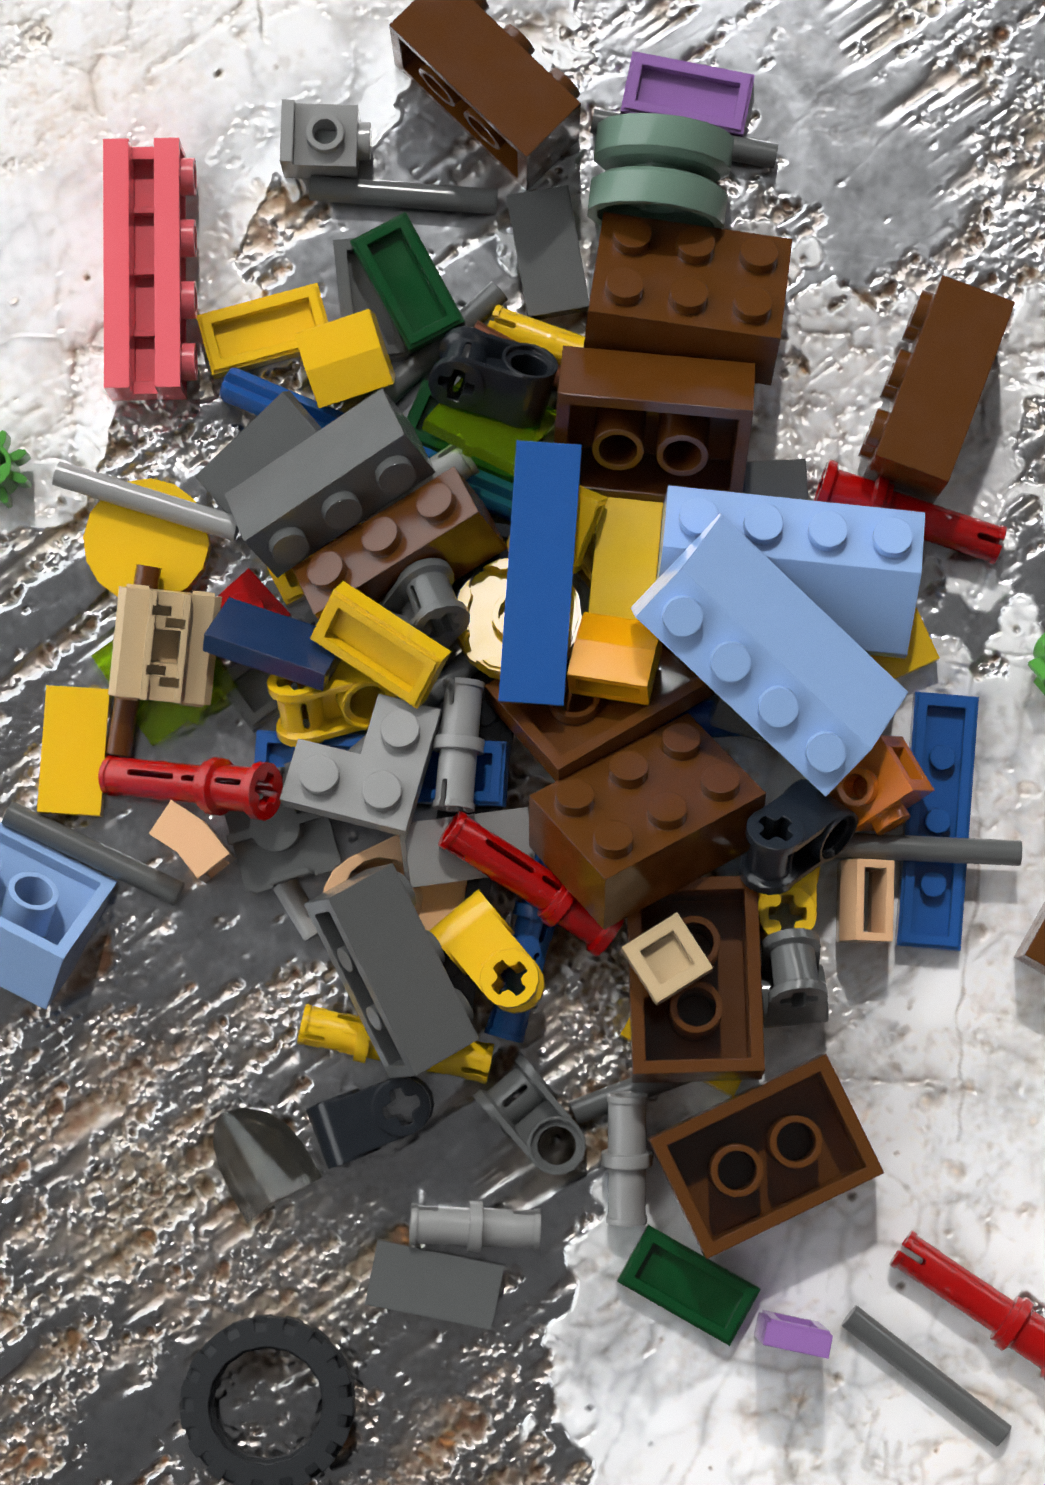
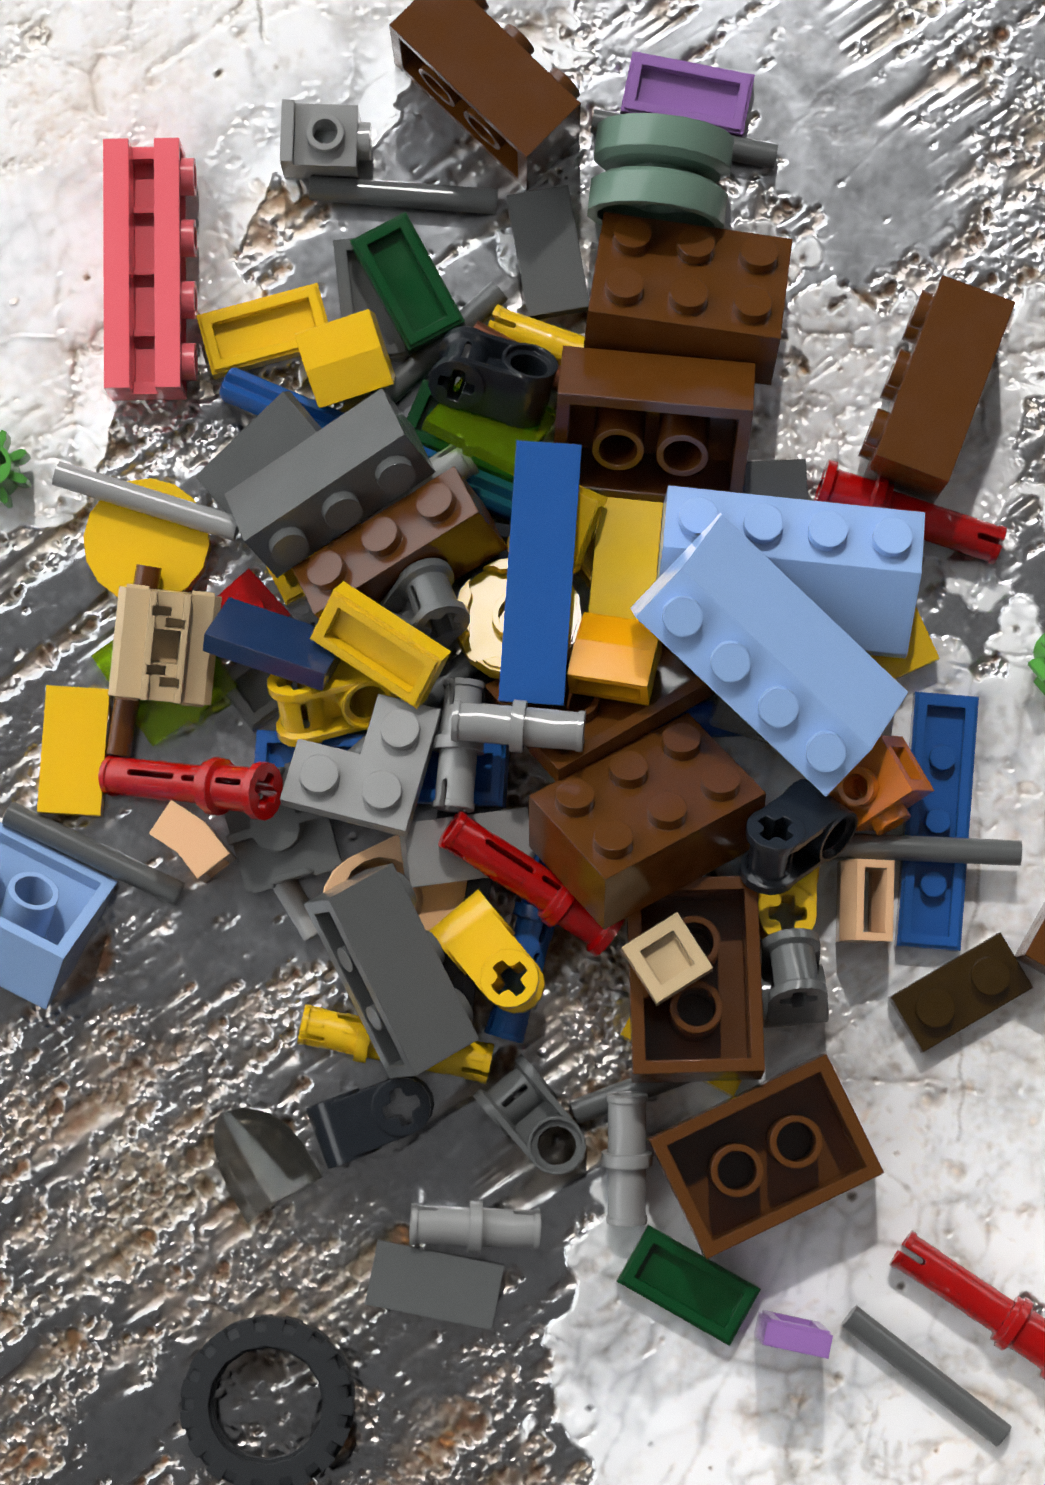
none -> light grey pin [451,699,586,753]
none -> dark brown plate [888,932,1034,1053]

